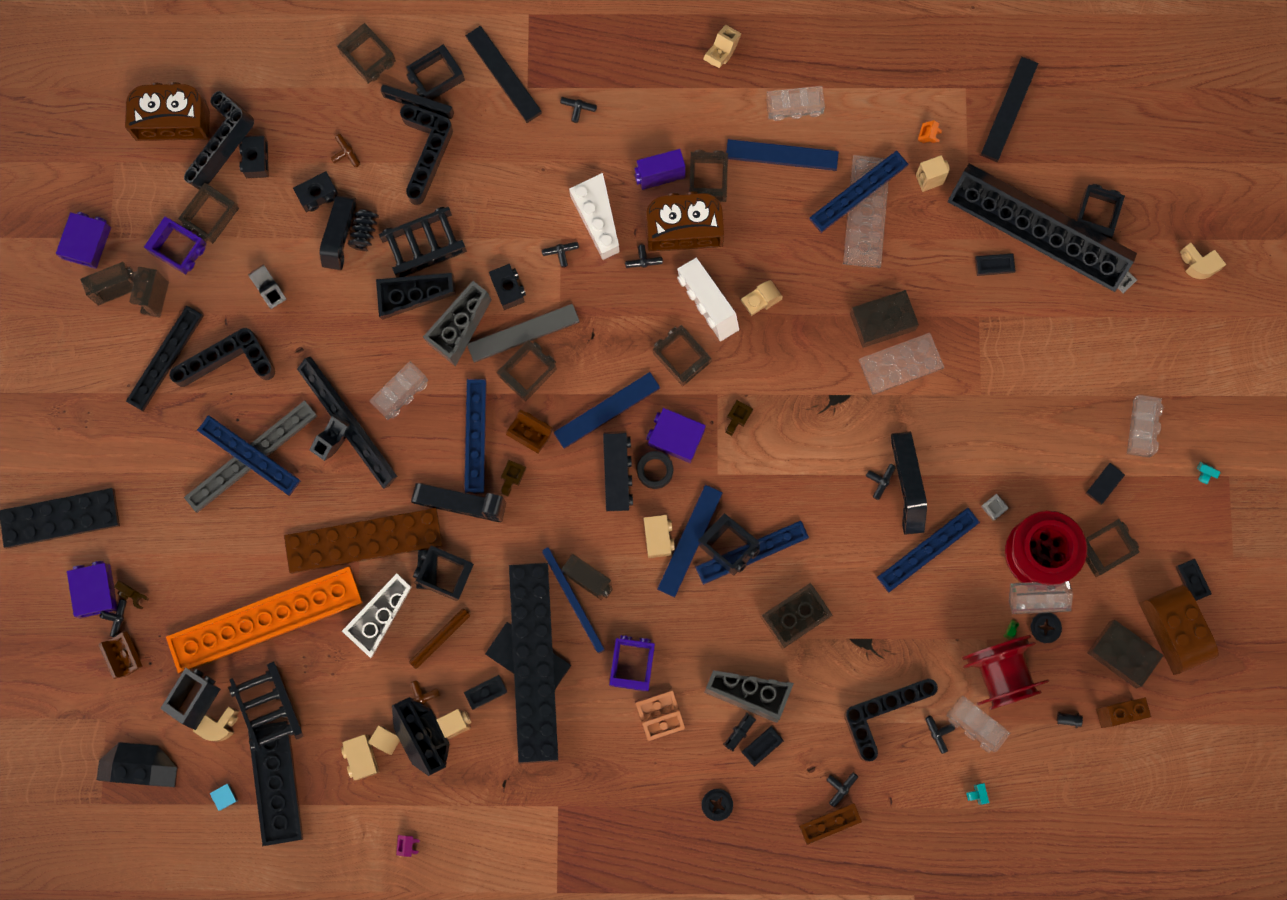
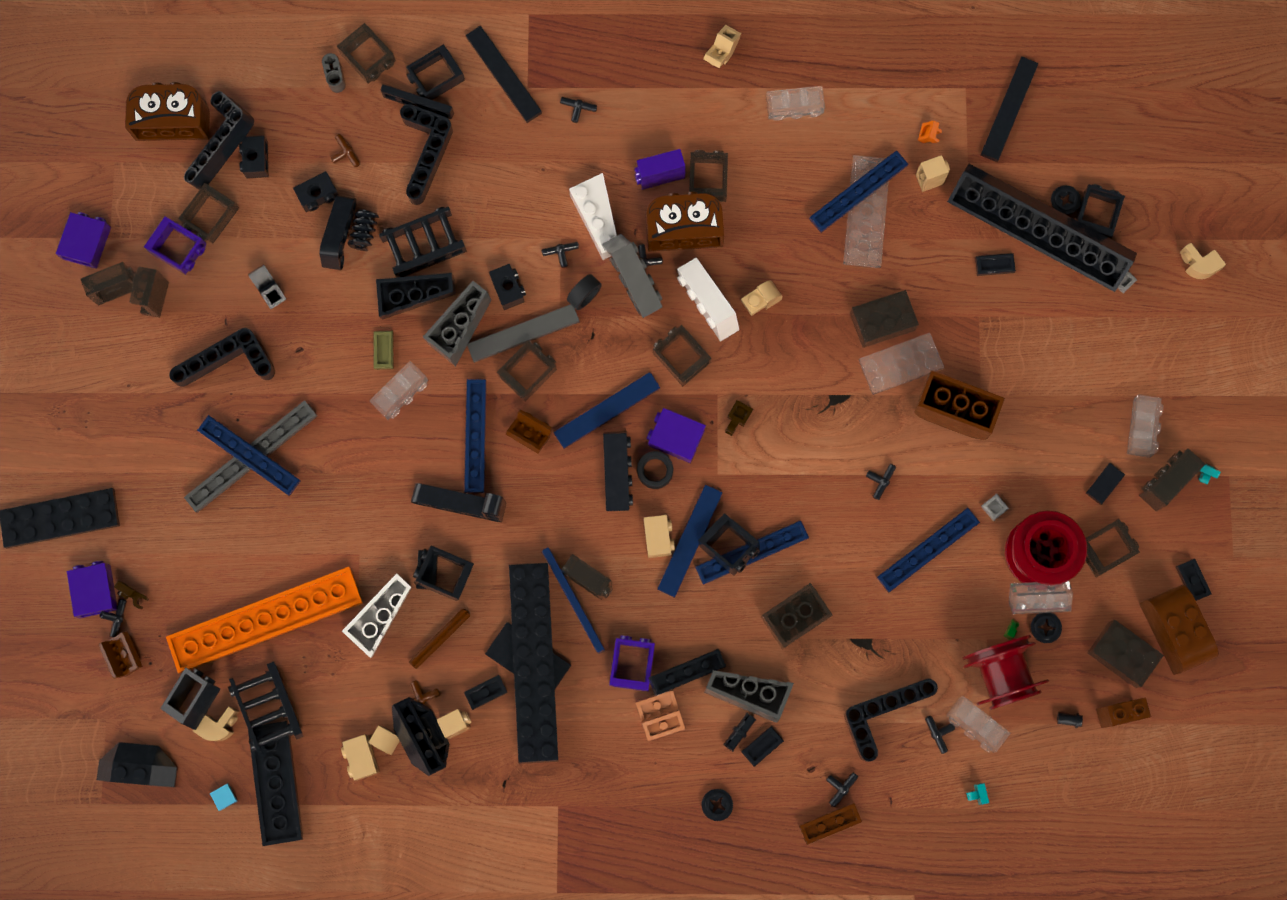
black tile [126,305,204,412] -> none
reddish brown plate [284,508,443,574] -> none
black plate [297,356,398,489] -> none
black brick [309,414,351,461] -> none
magenta tile [396,835,420,857] -> none
dark brown plate [501,460,526,496] -> none
dark blue tile [726,139,839,171] -> none
black beam [891,431,927,535] -> none
none -> dark grey beam [322,53,346,93]
none -> olive tile [374,331,394,370]
none -> black tyre [567,274,602,310]
none -> dark grey wedge [601,234,663,318]
none -> black tile [648,649,727,696]
none -> reddish brown brick [914,370,1005,440]
none -> black gear [1050,185,1081,215]
none -> clear smoke brick [1139,448,1205,511]

